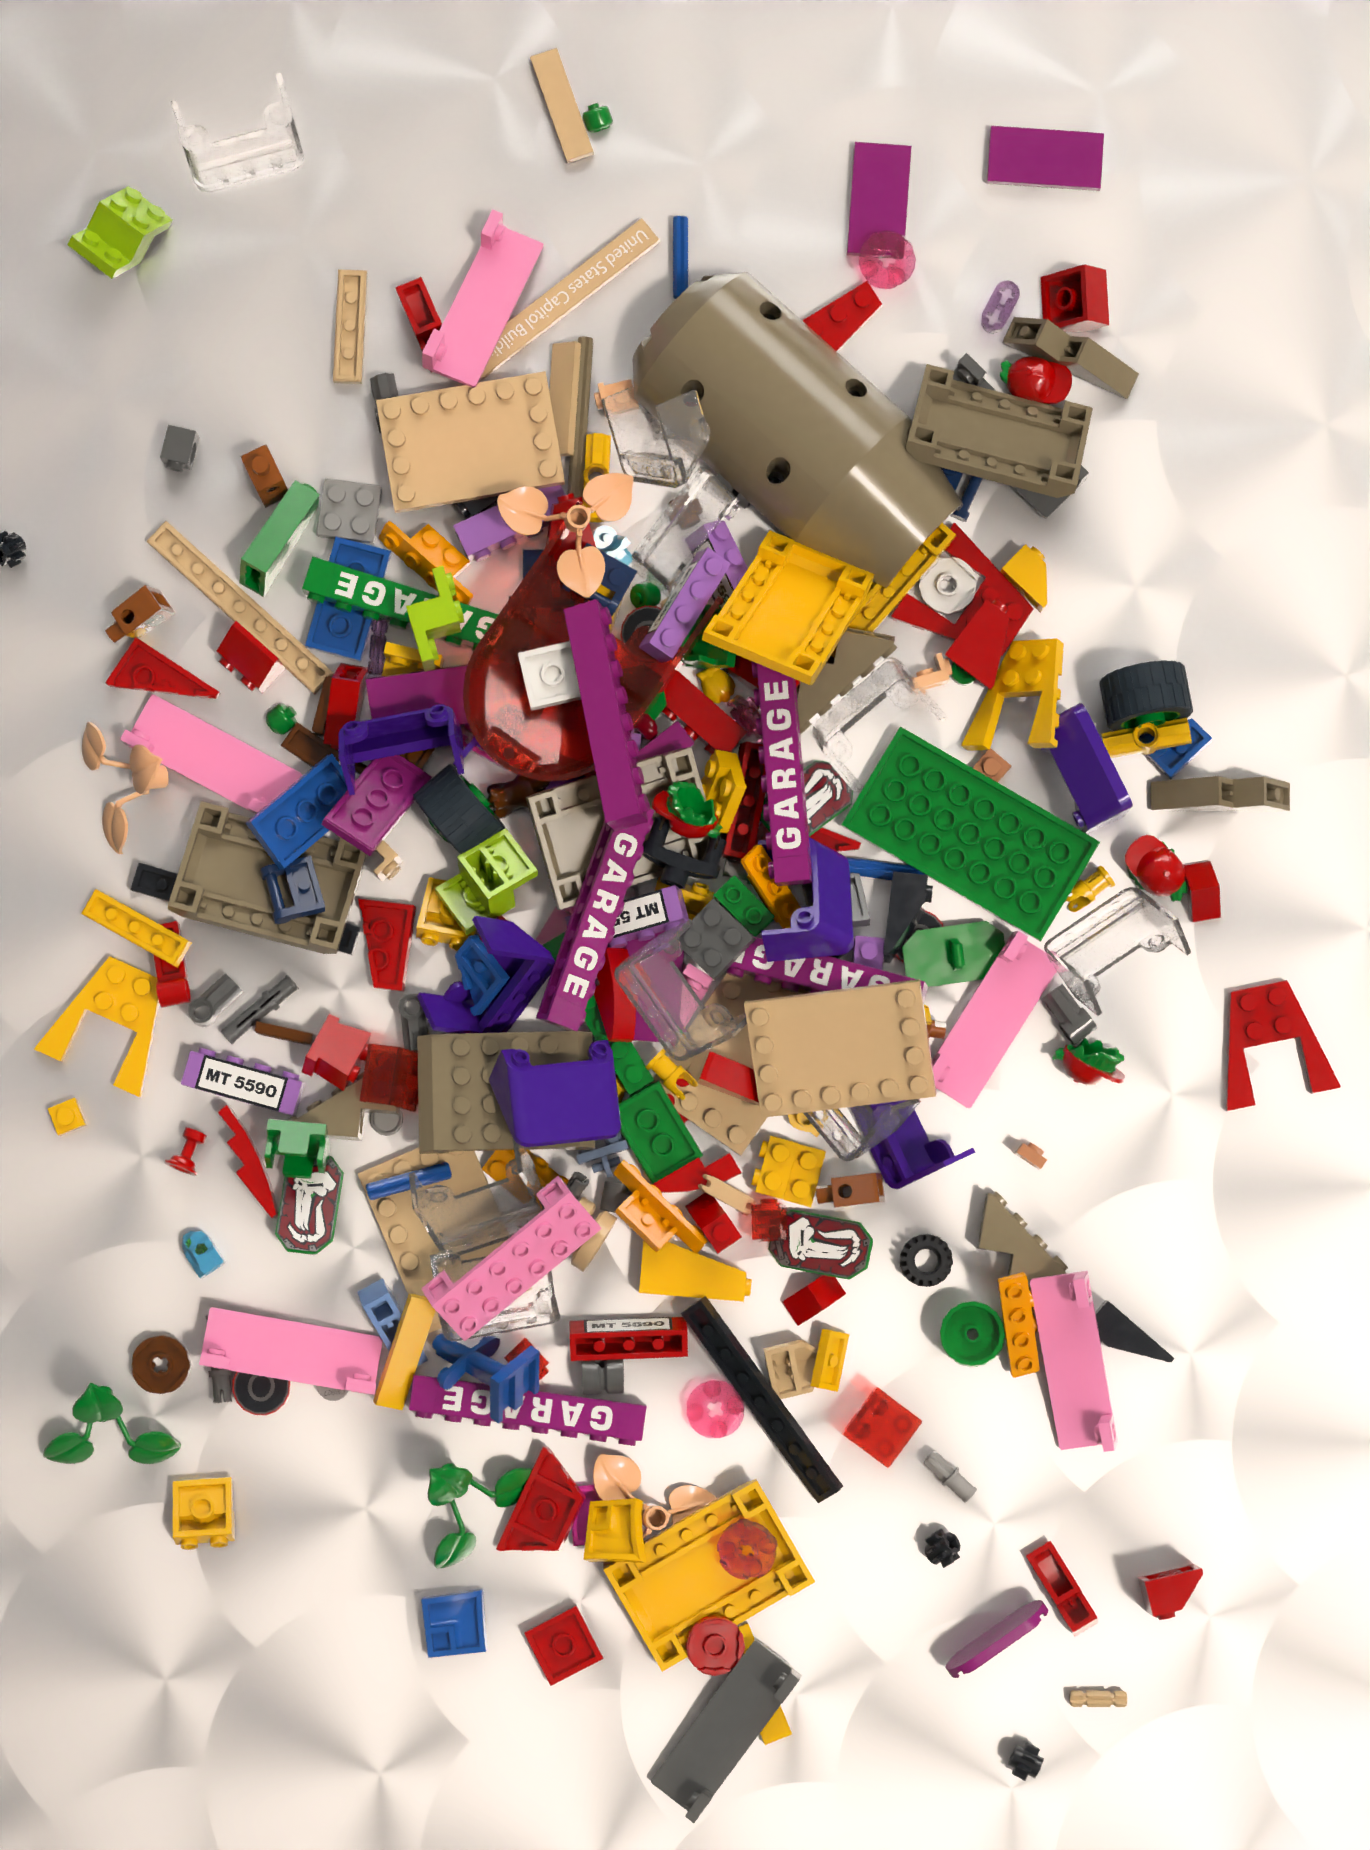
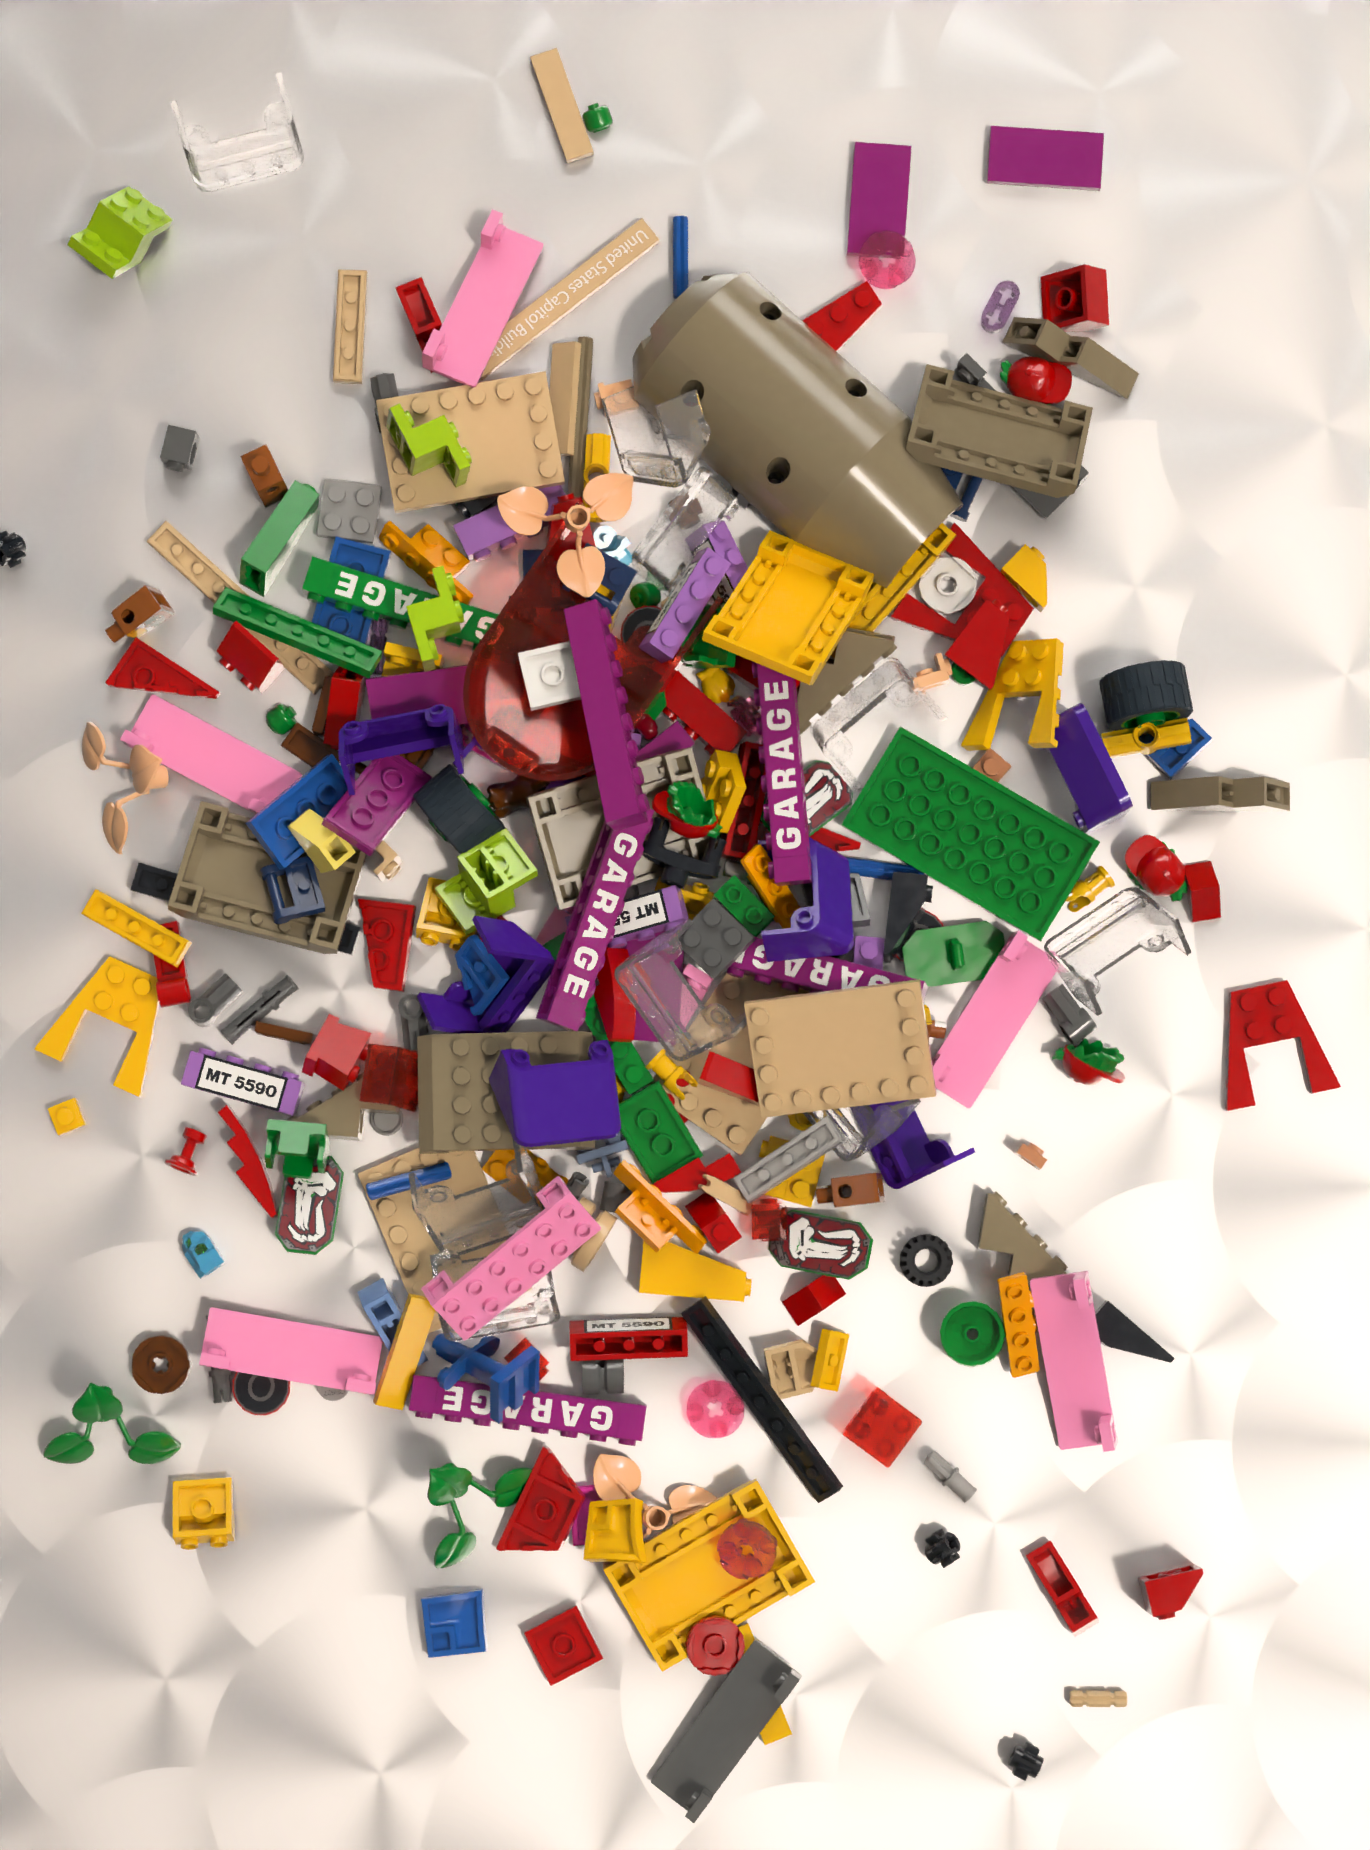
magenta tile [945,1600,1049,1678] -> none
none -> green plate [213,587,382,678]
none -> light yellow slope [287,809,356,873]
none -> lime bracket [386,403,472,487]
none -> light grey tile [733,1115,845,1203]

